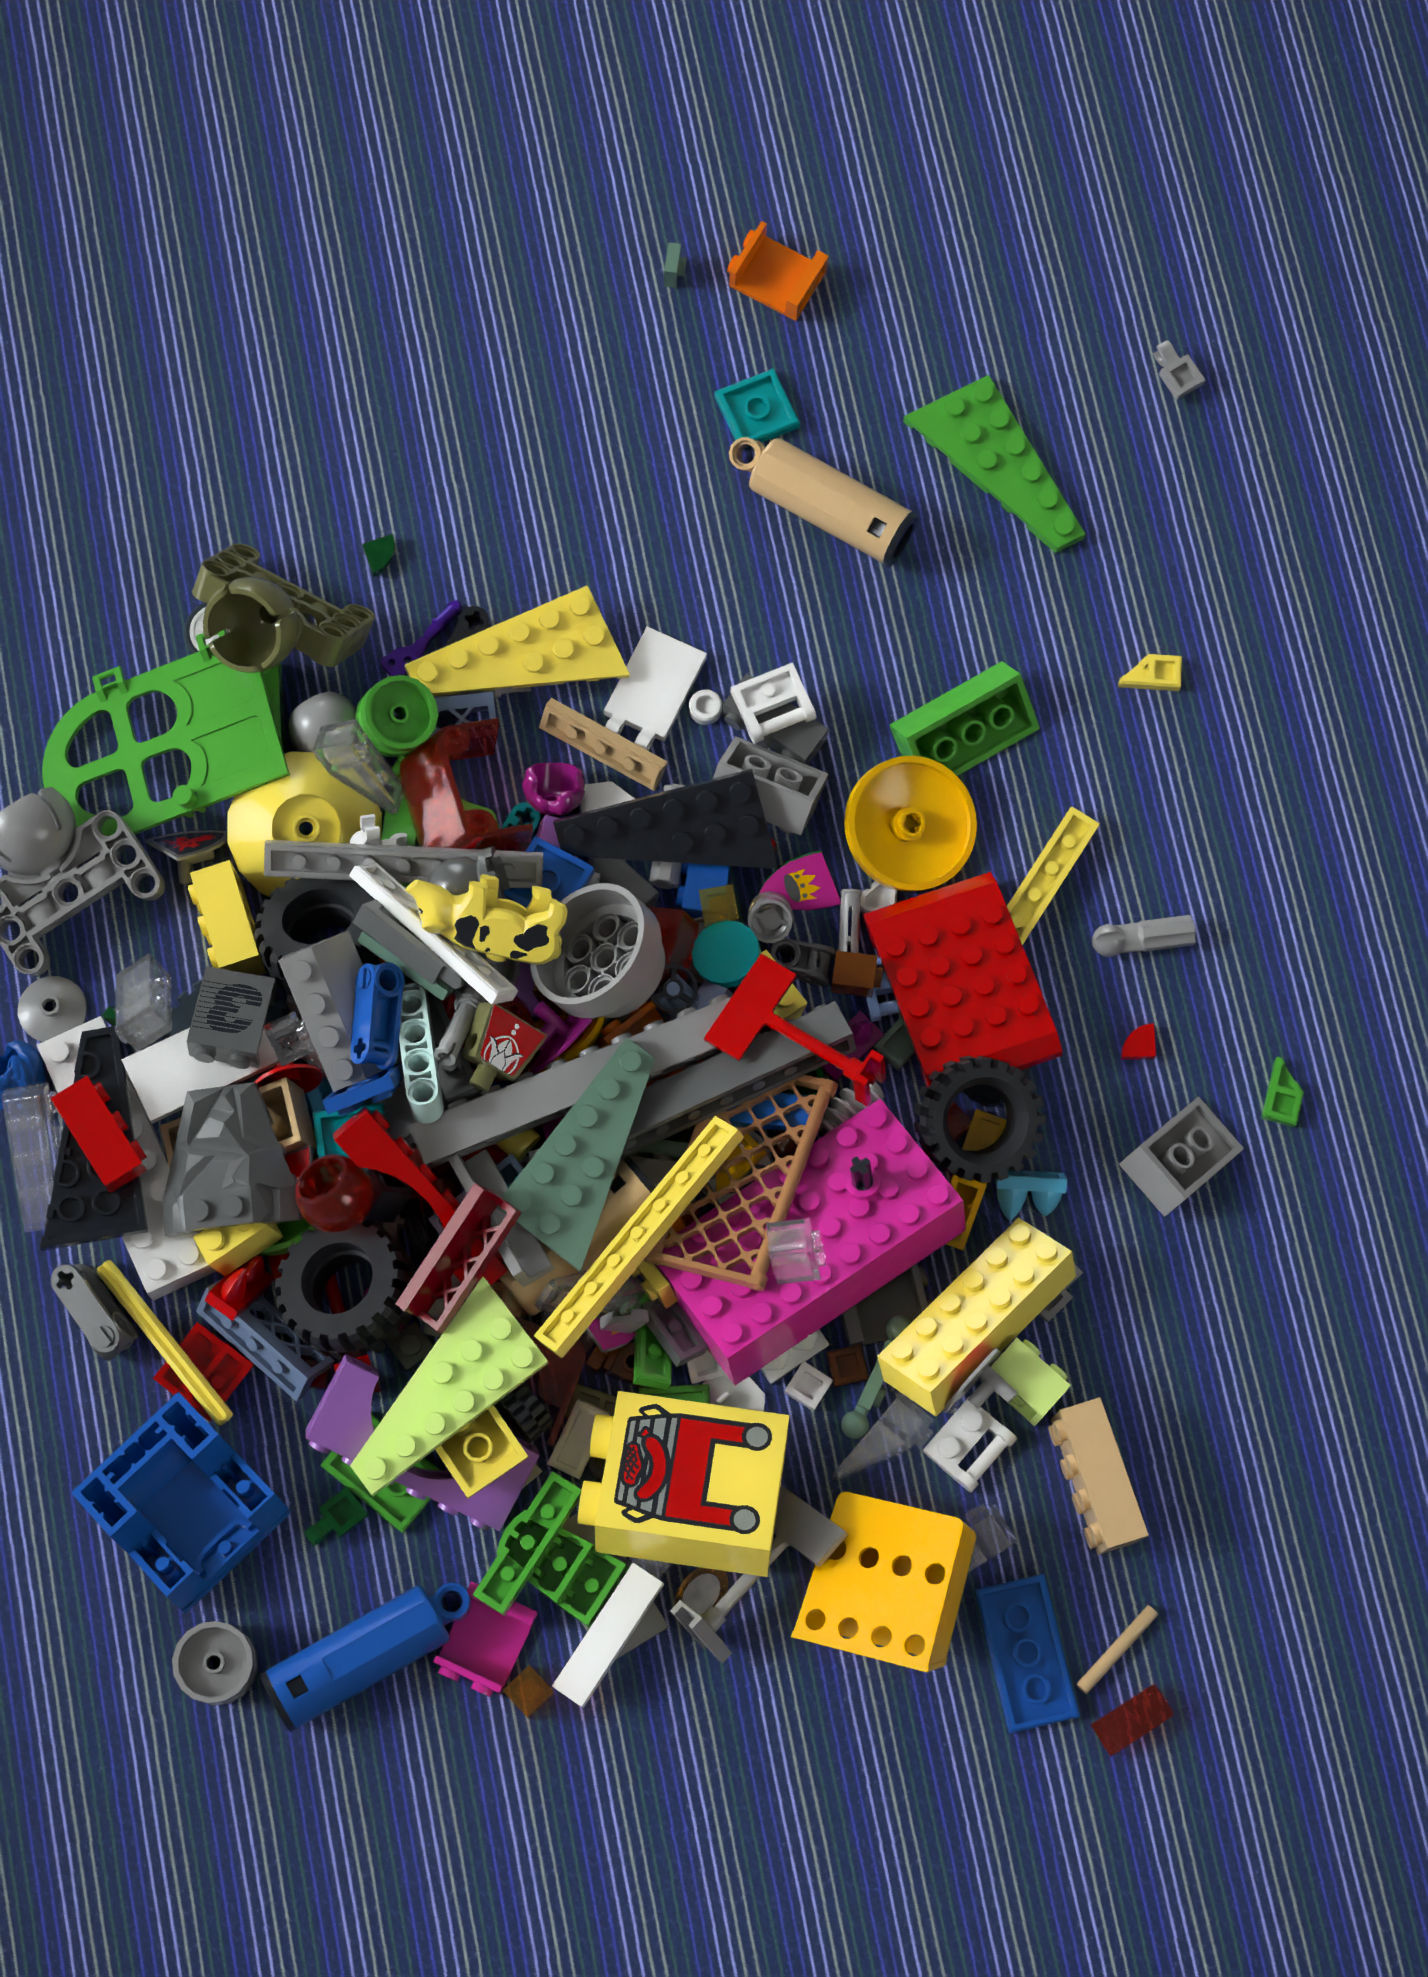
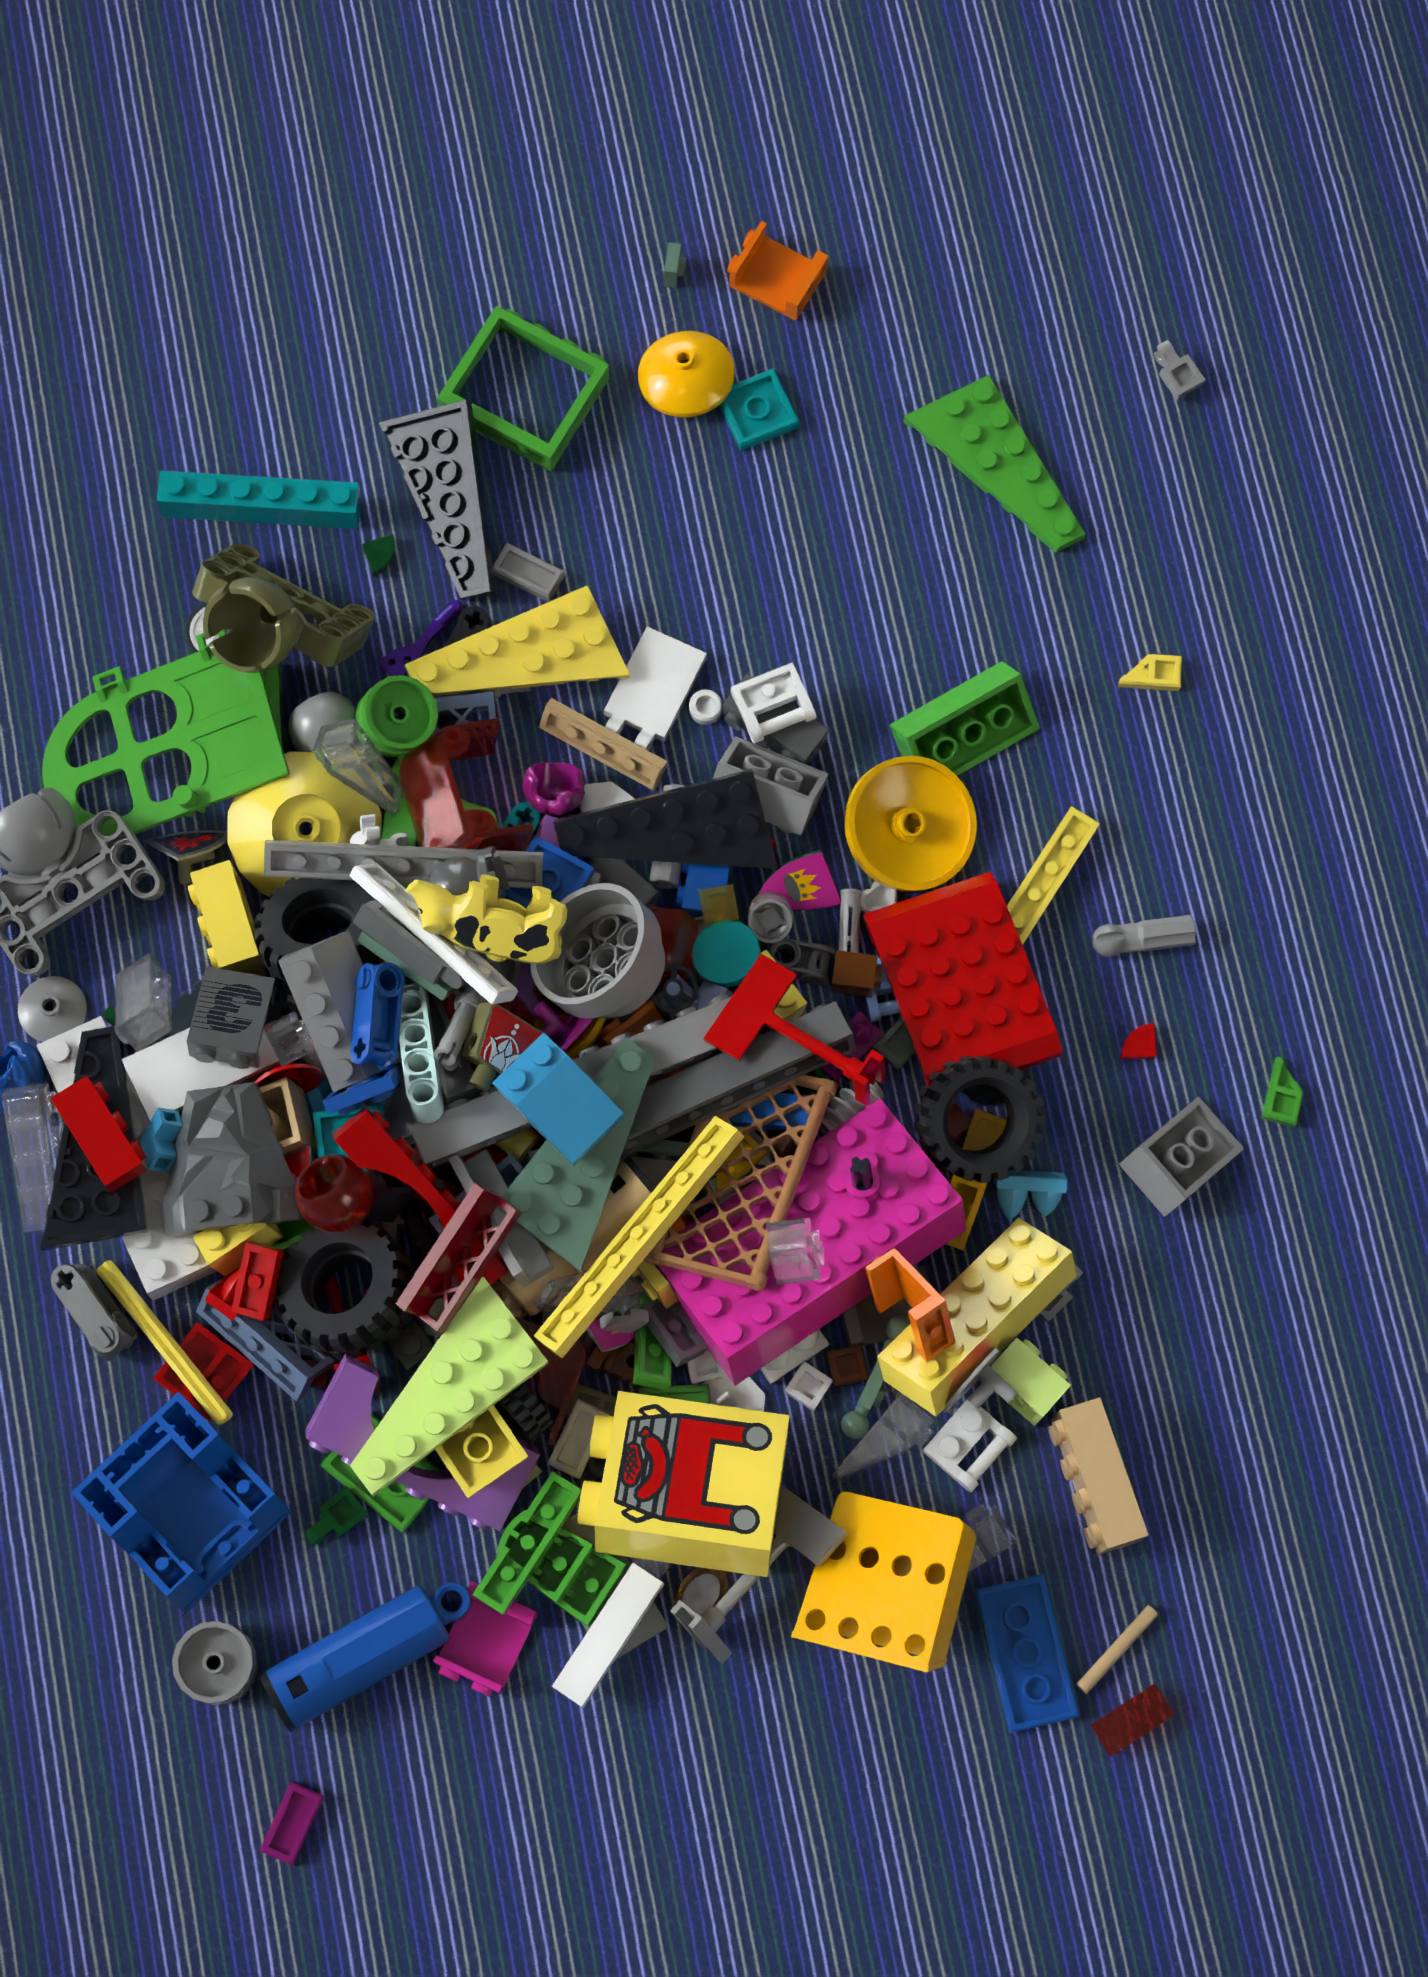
clear orange brick [502,1665,555,1719] -> none
tan piece [729,437,919,567] -> none
none -> dark azure piece [140,1107,182,1173]
none -> teal brick [157,471,362,529]
none -> red tile [231,1241,284,1321]
none -> magenta tile [259,1781,325,1866]
none -> wing [379,400,496,601]
none -> bright green window [437,306,609,472]
none -> dark azure slope [492,1033,625,1166]
none -> light grey tile [493,543,565,602]
none -> yellow dish [638,331,735,418]
none -> orange panel [865,1248,955,1362]

